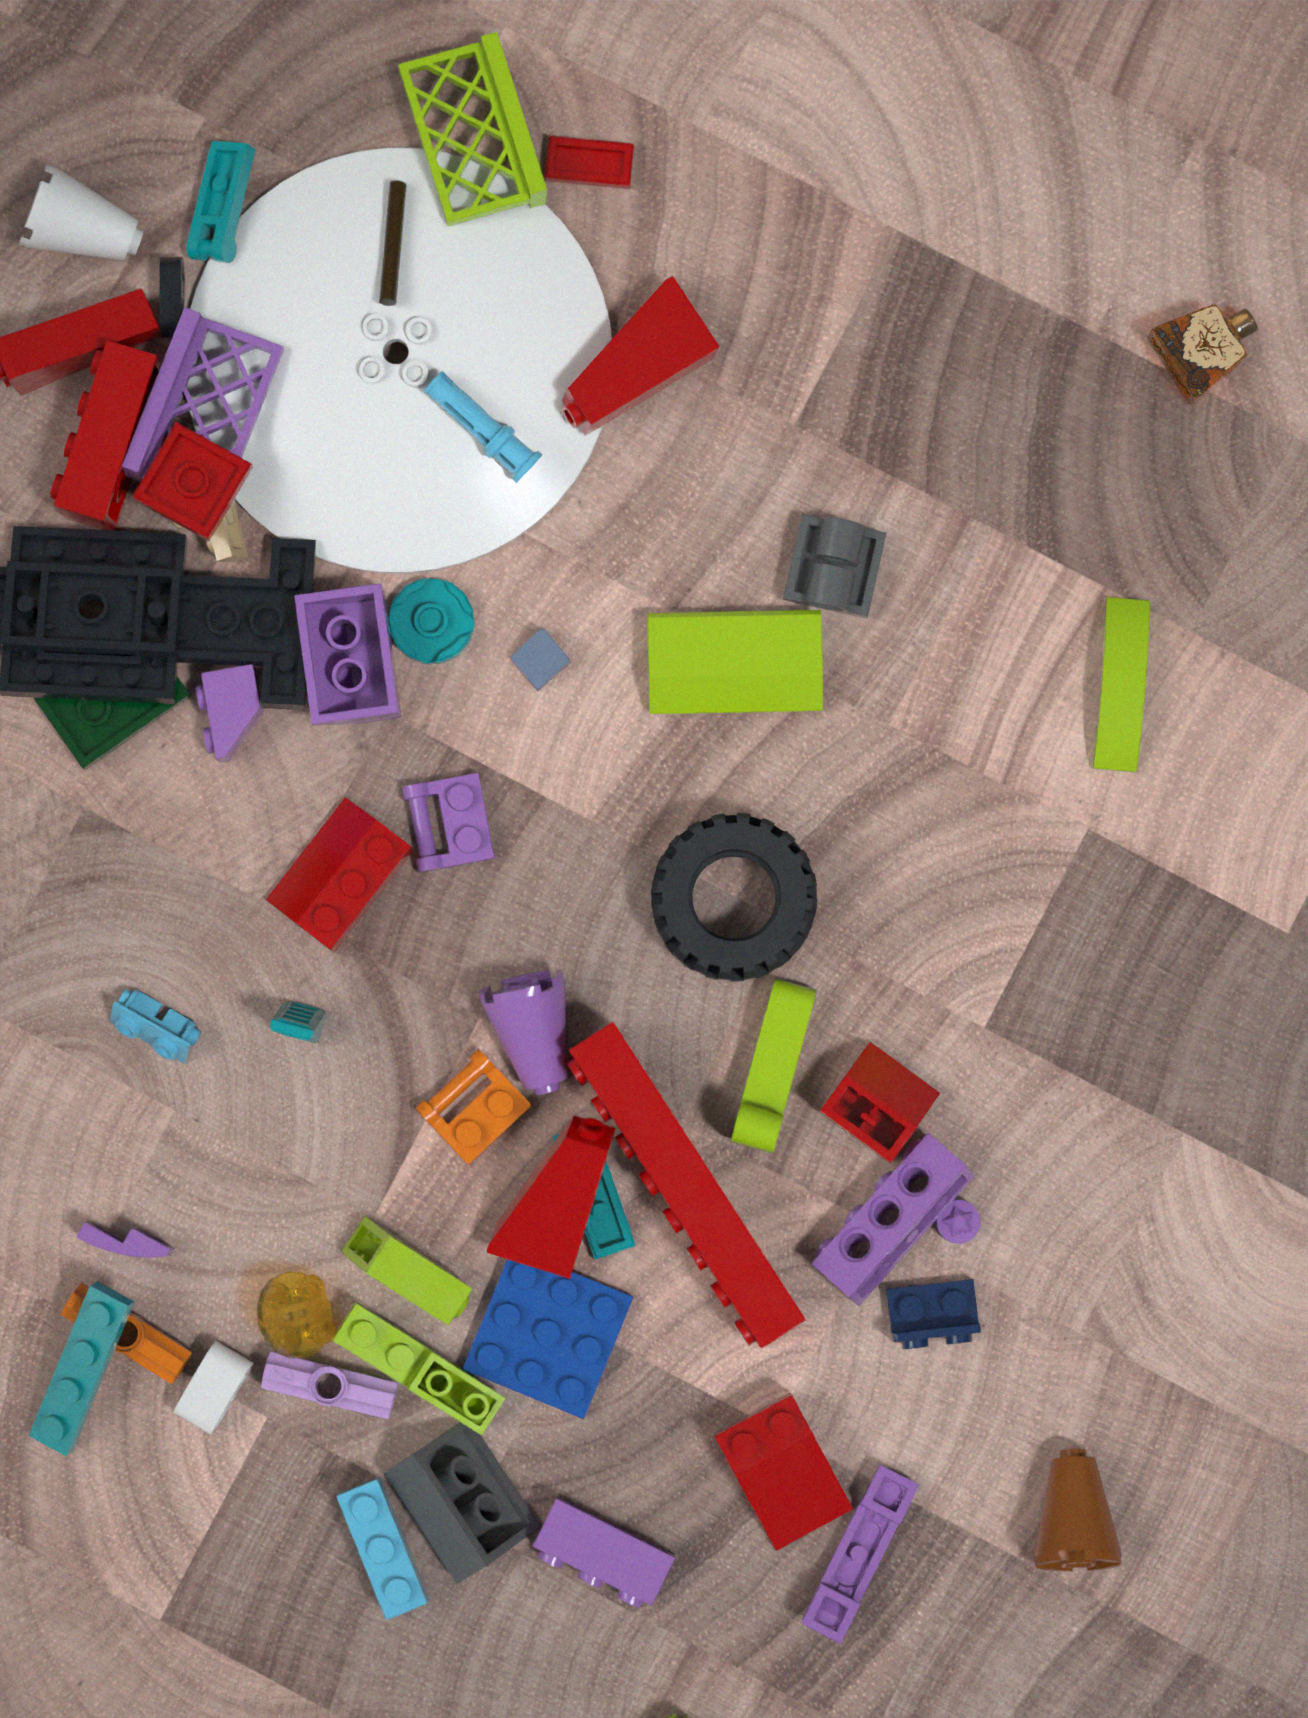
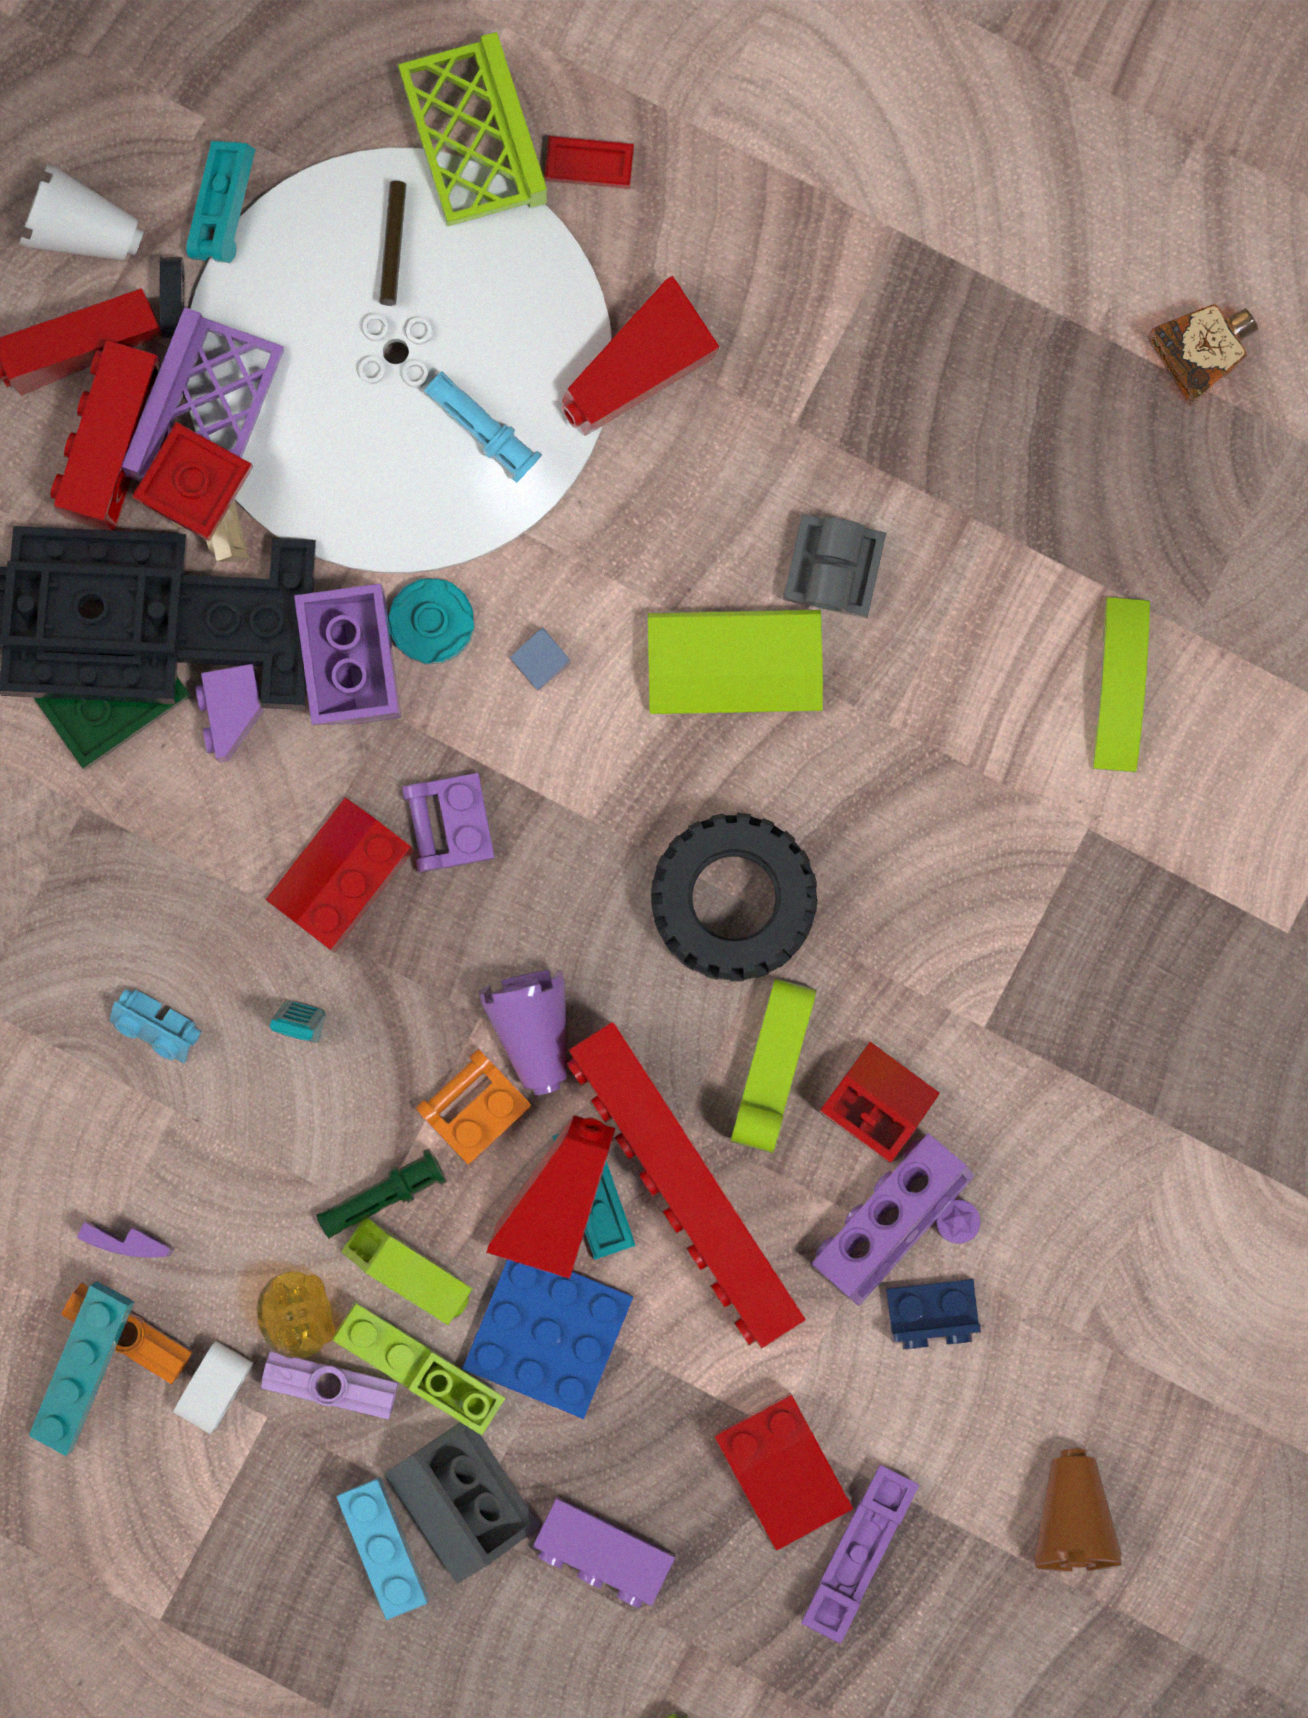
none -> dark green pin [316,1148,447,1239]

